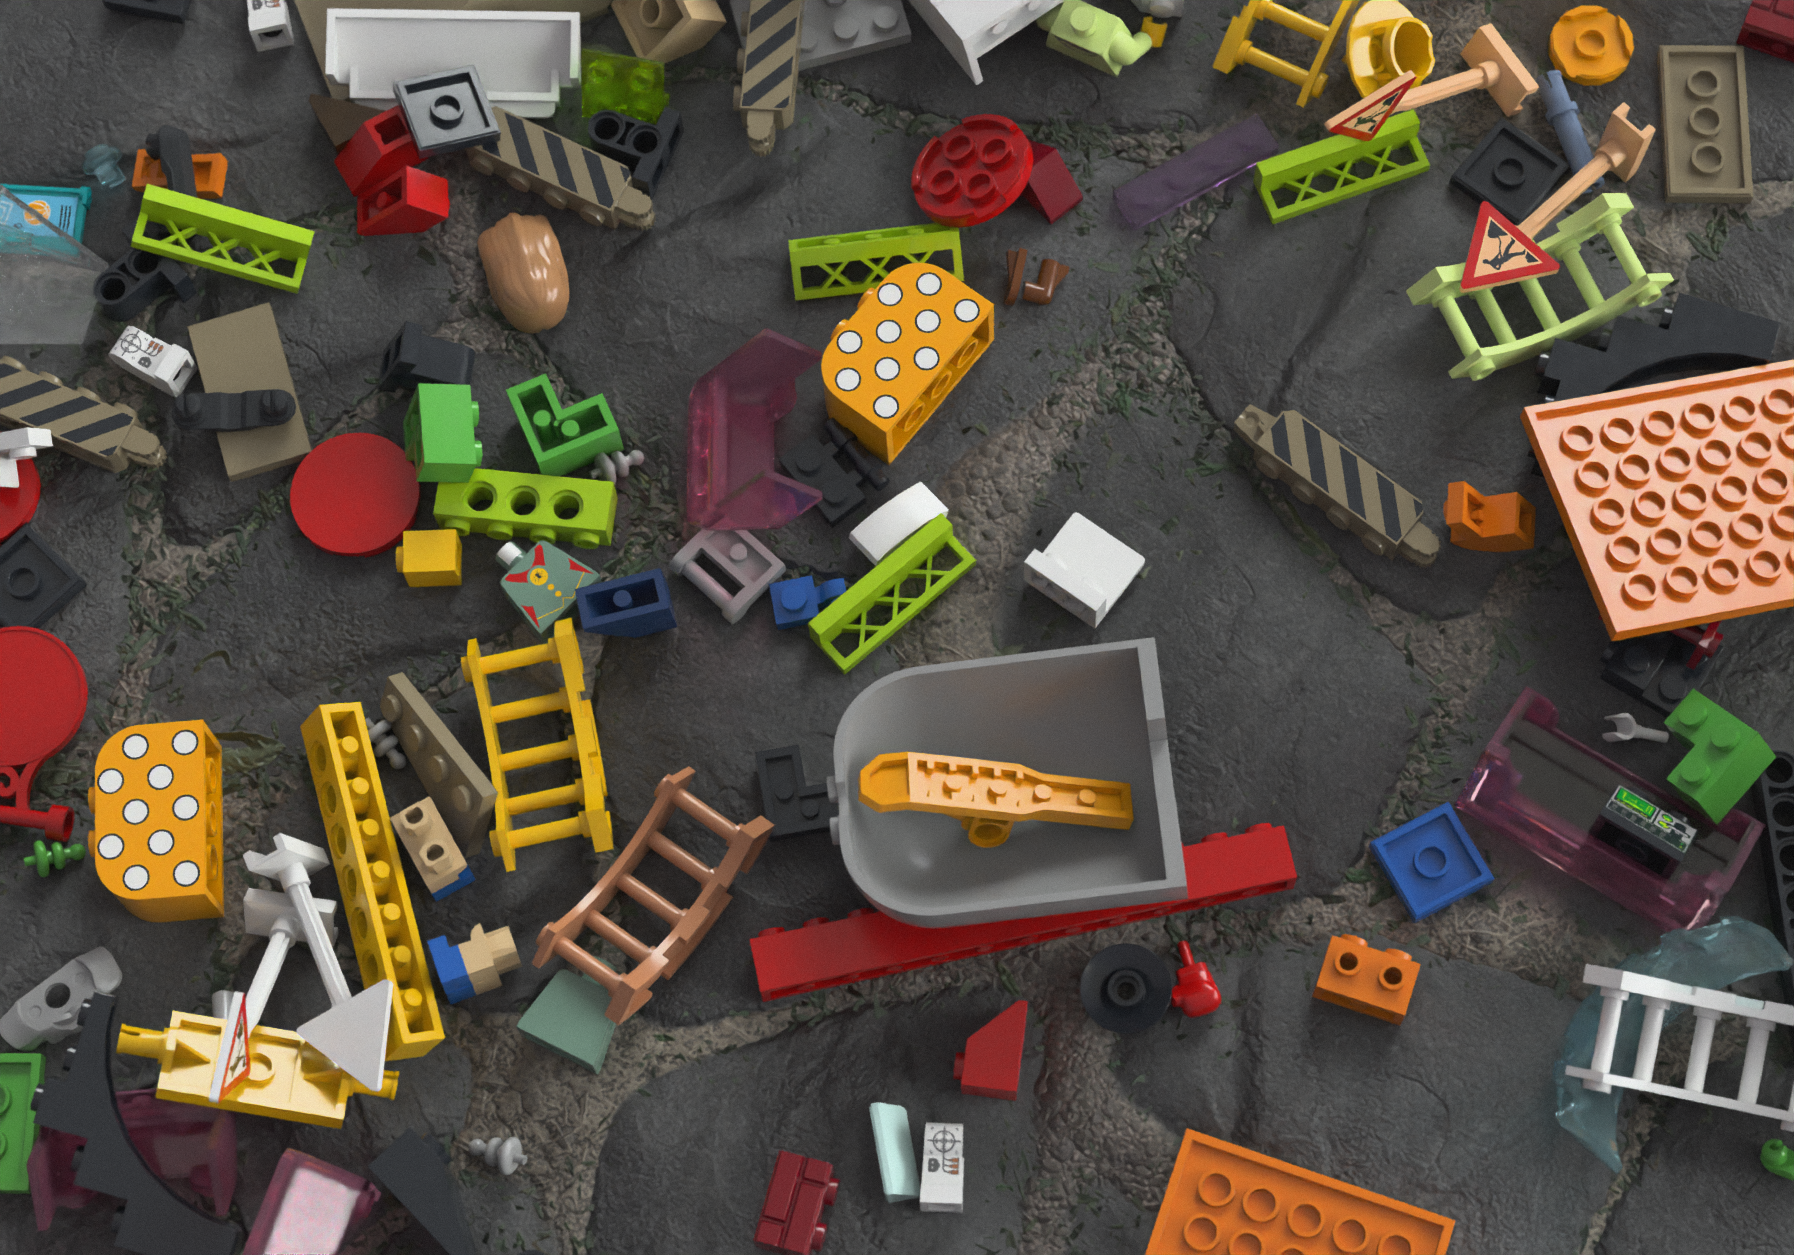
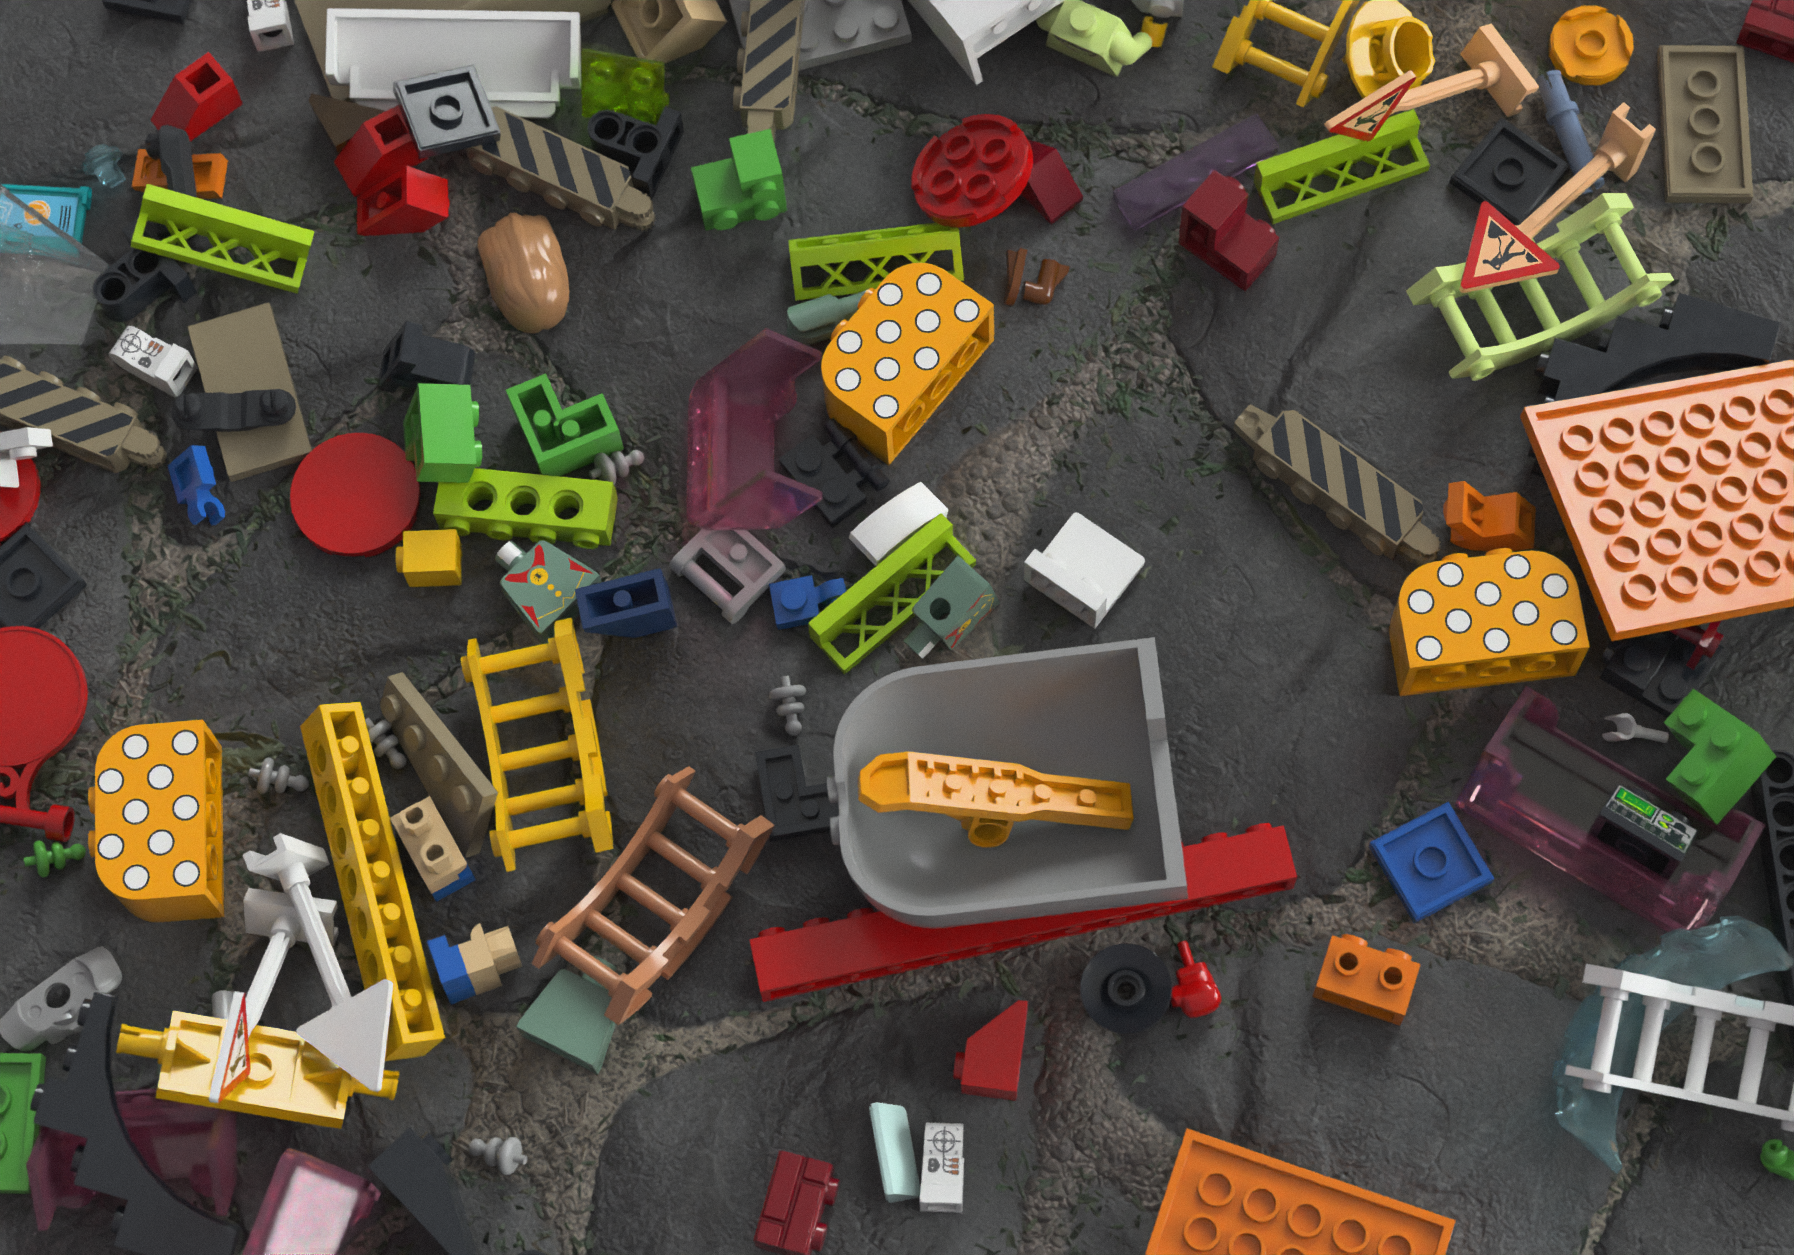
none -> red slope [150,52,243,142]
none -> blue plate [168,445,225,525]
none -> light grey hair [248,757,309,794]
none -> bright green brick [691,129,787,231]
none -> light grey hair [769,676,806,736]
none -> sand green arm [787,289,868,348]
none -> sand green torso [903,556,1000,659]
none -> dark red brick [1178,170,1279,291]
none -> light orange brick [1389,548,1590,696]

